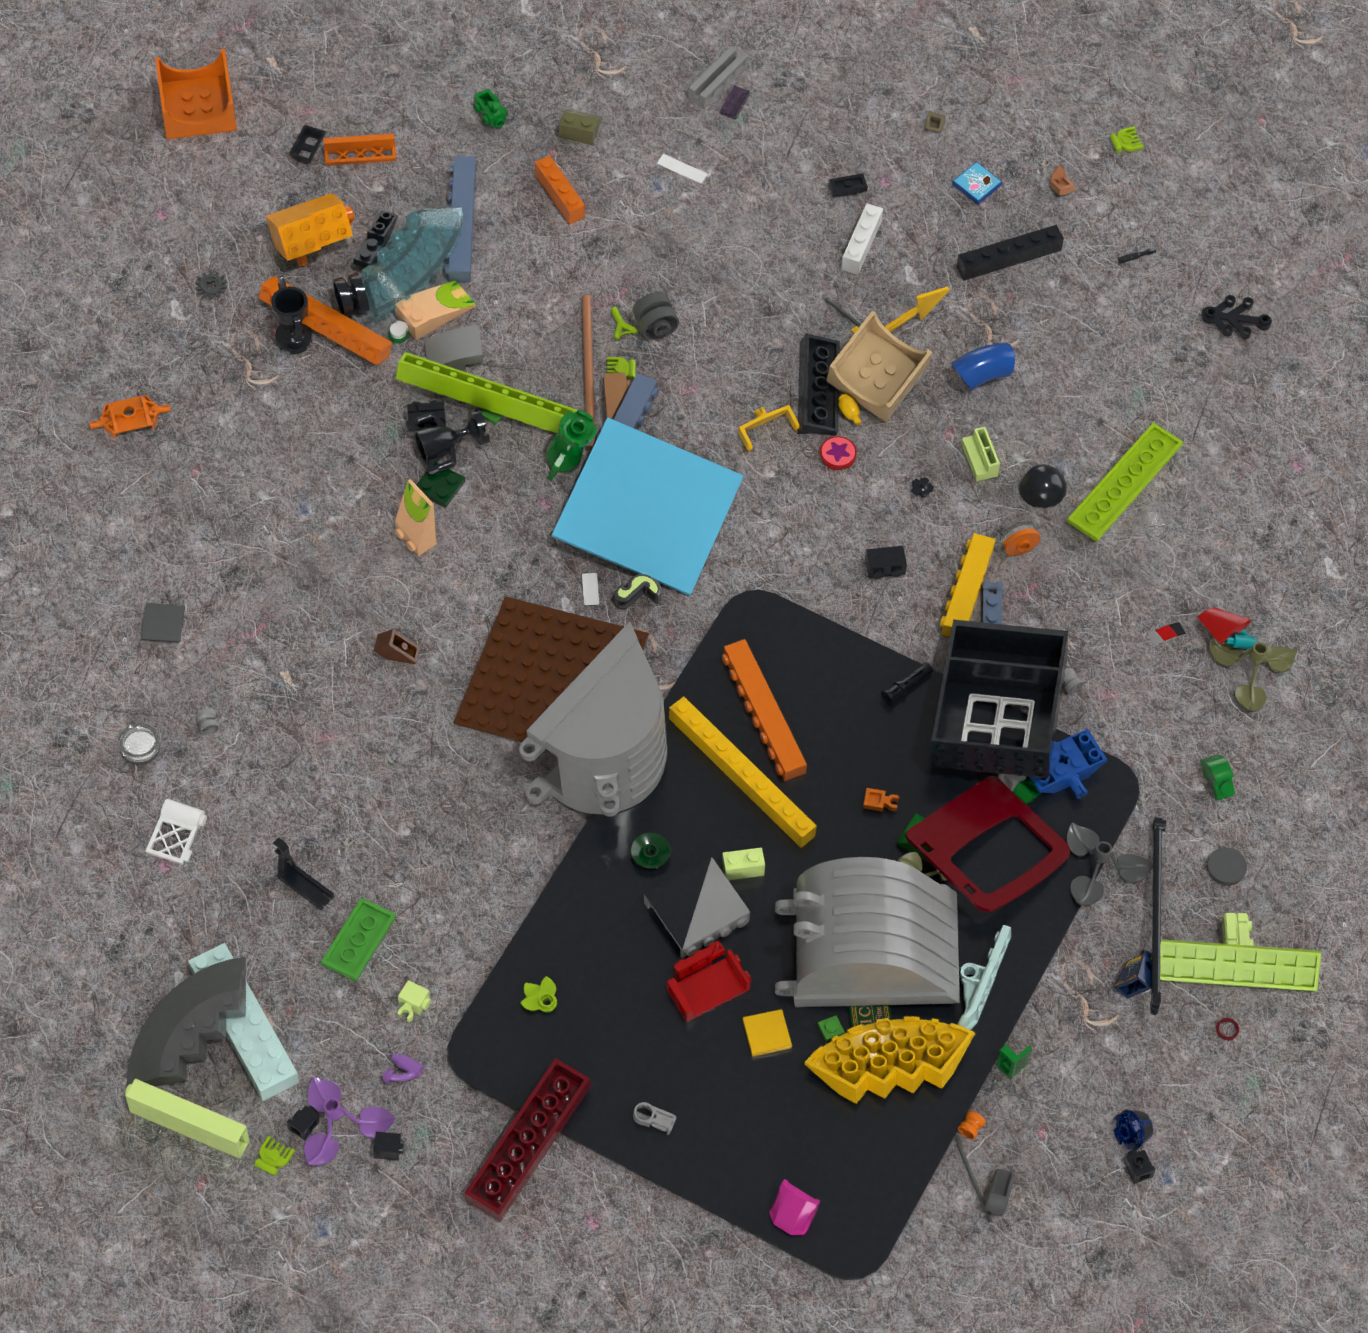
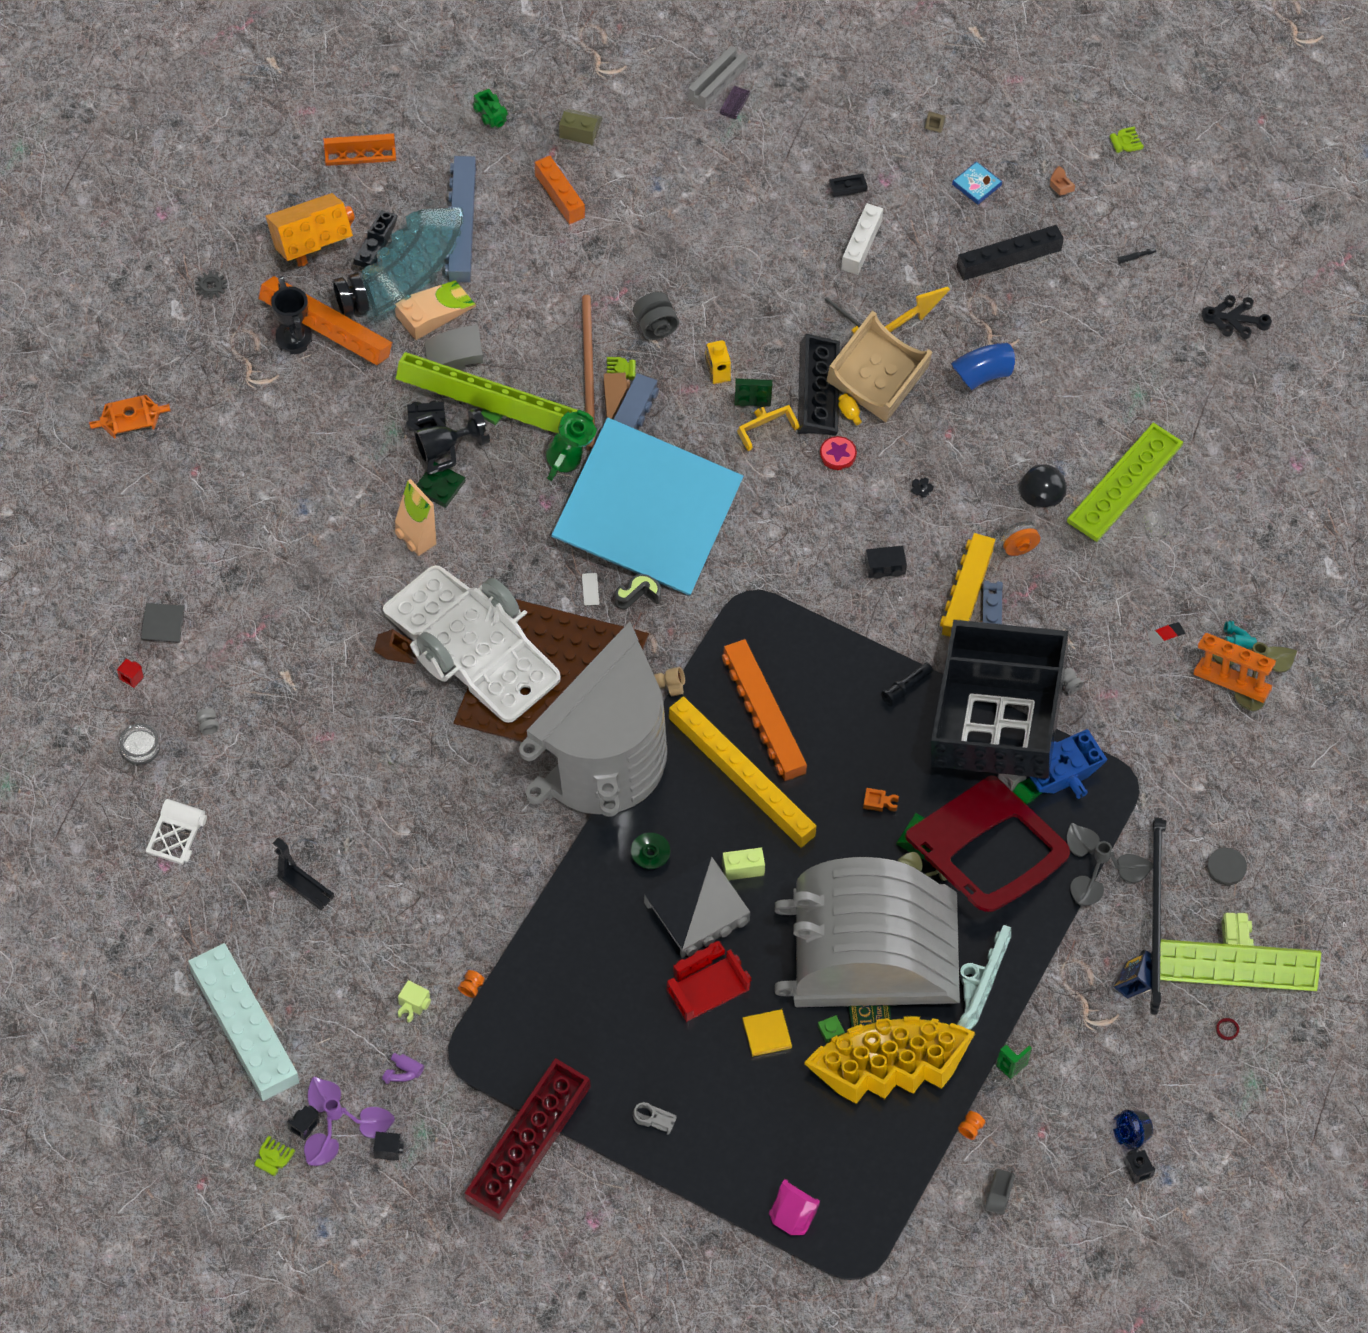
yellowish green brick [125,1079,250,1159] -> none
dark grey brick [126,957,246,1087] -> none
orange container [155,49,237,139] -> none
black piece [289,125,325,164] -> none
bright green plate [321,898,396,982] -> none
white piece [388,321,409,344] -> none
lime plate [521,976,557,1012] -> none
lime piece [610,307,638,340] -> none
white sticker [657,154,707,183] -> none
dark grey piece [954,1133,992,1223] -> none
yellowish green piece [961,427,1000,482] -> none
red slope [1197,607,1251,644] -> none
green brick [1200,754,1236,800] -> none
none -> red plate [117,658,144,688]
none -> white piece [383,565,561,723]
none -> orange wheel [458,970,485,998]
none -> tan piece [654,667,685,696]
none -> yellow torso [705,340,731,384]
none -> dark green plate [734,378,773,407]
none -> orange fence [1193,633,1276,703]

